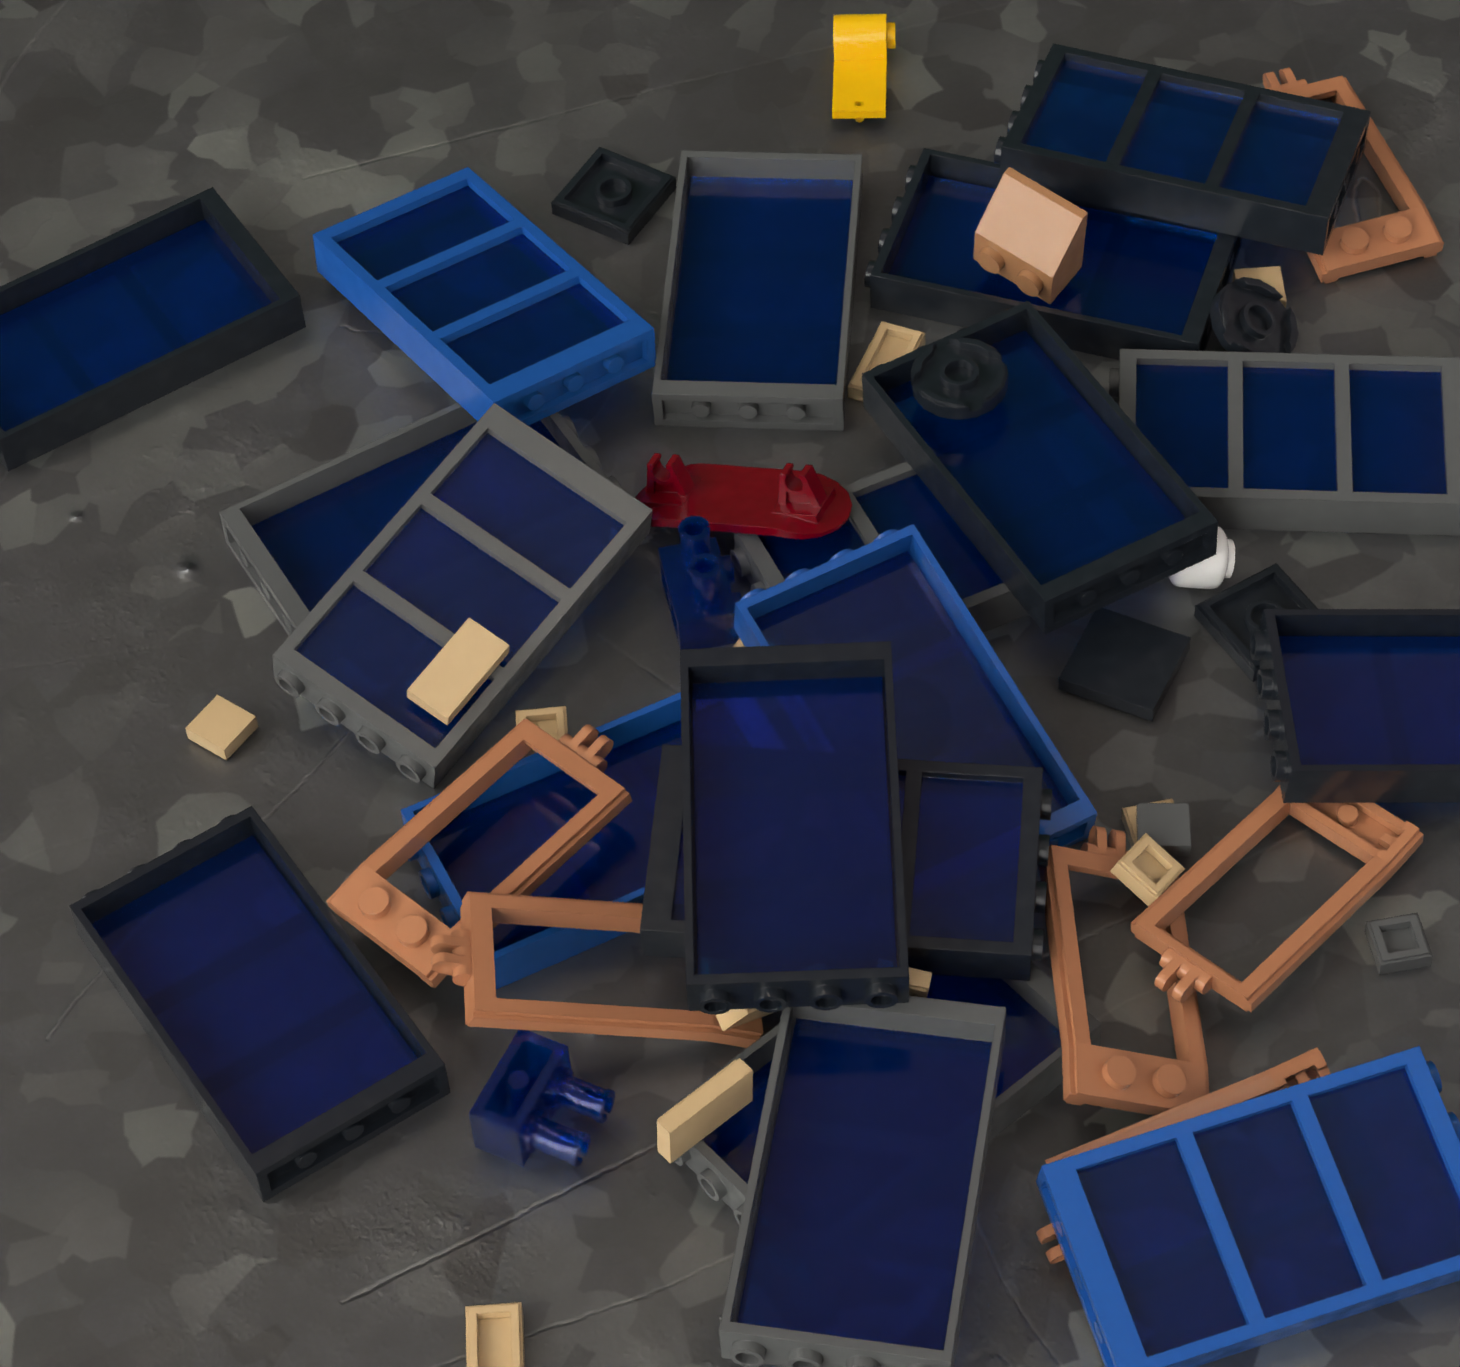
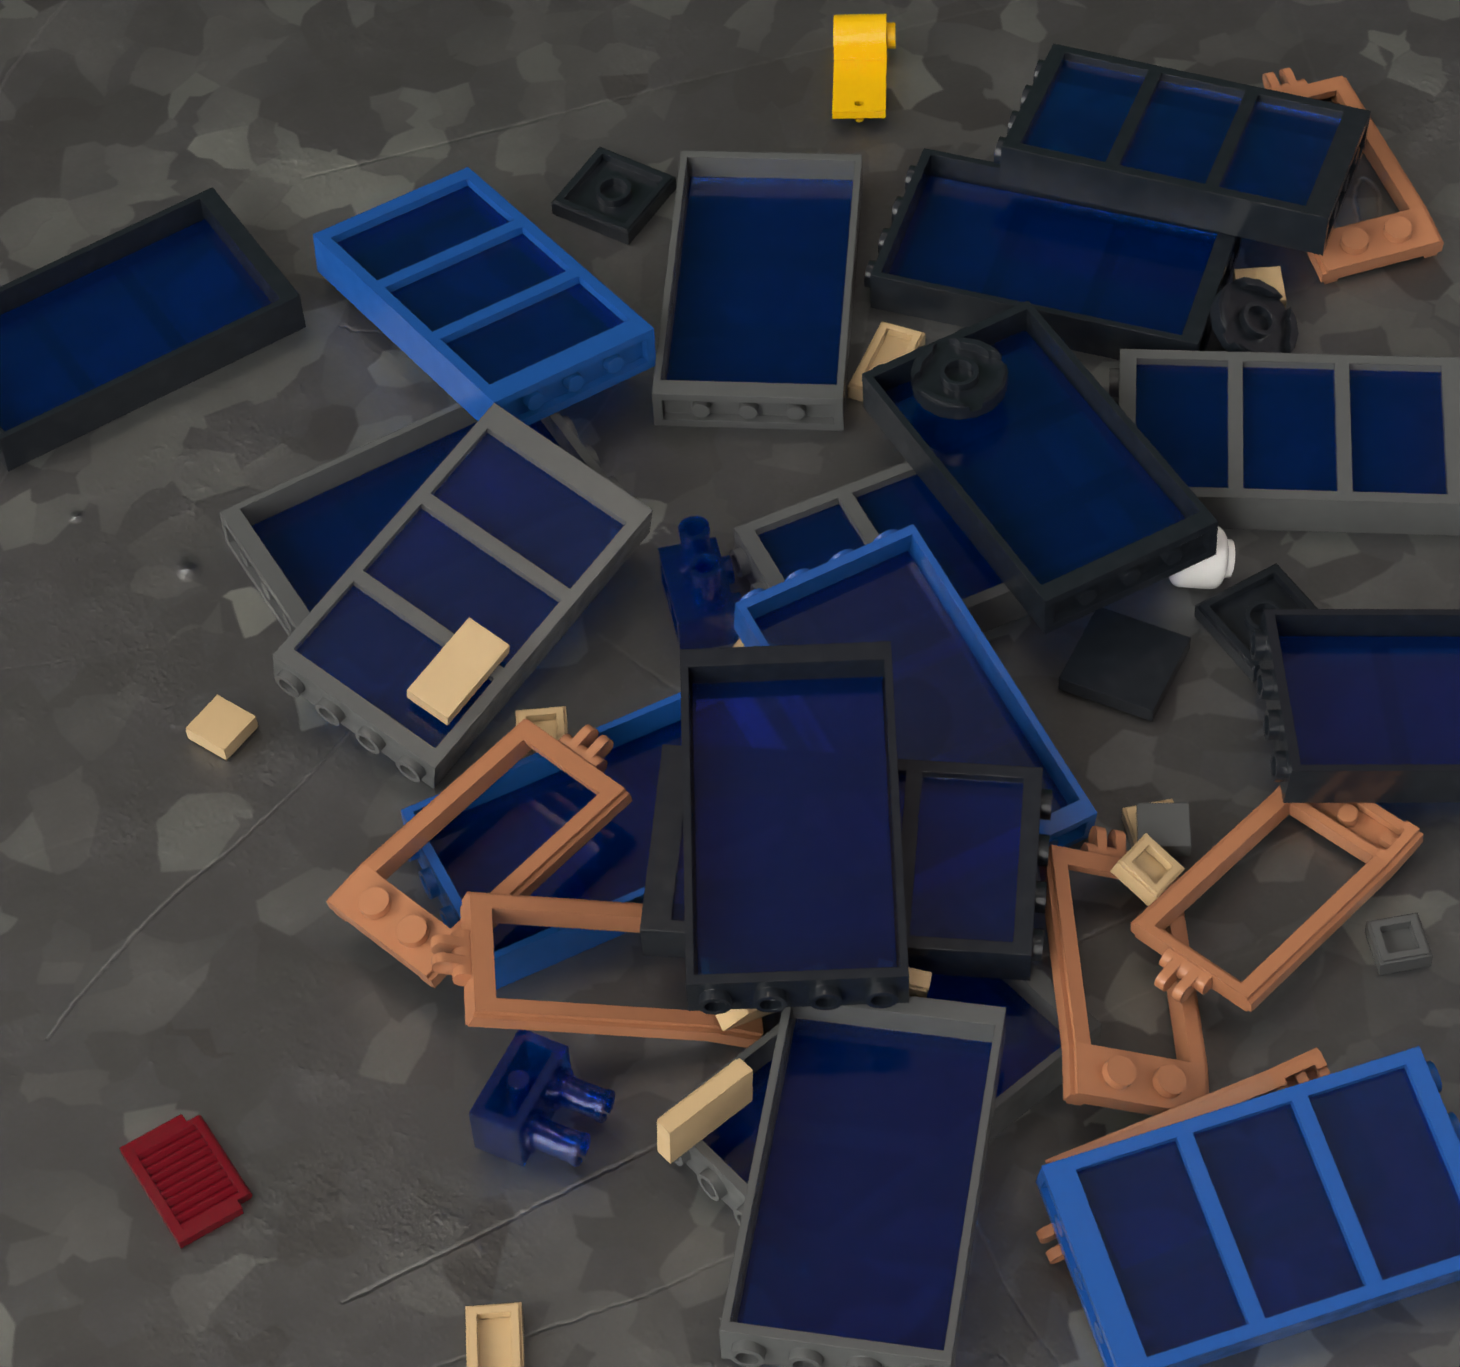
clear blue window [69,806,451,1202] -> none
dark red piece [634,453,852,540] -> none
slope [973,167,1088,304] -> none
none -> dark red window [119,1114,253,1249]

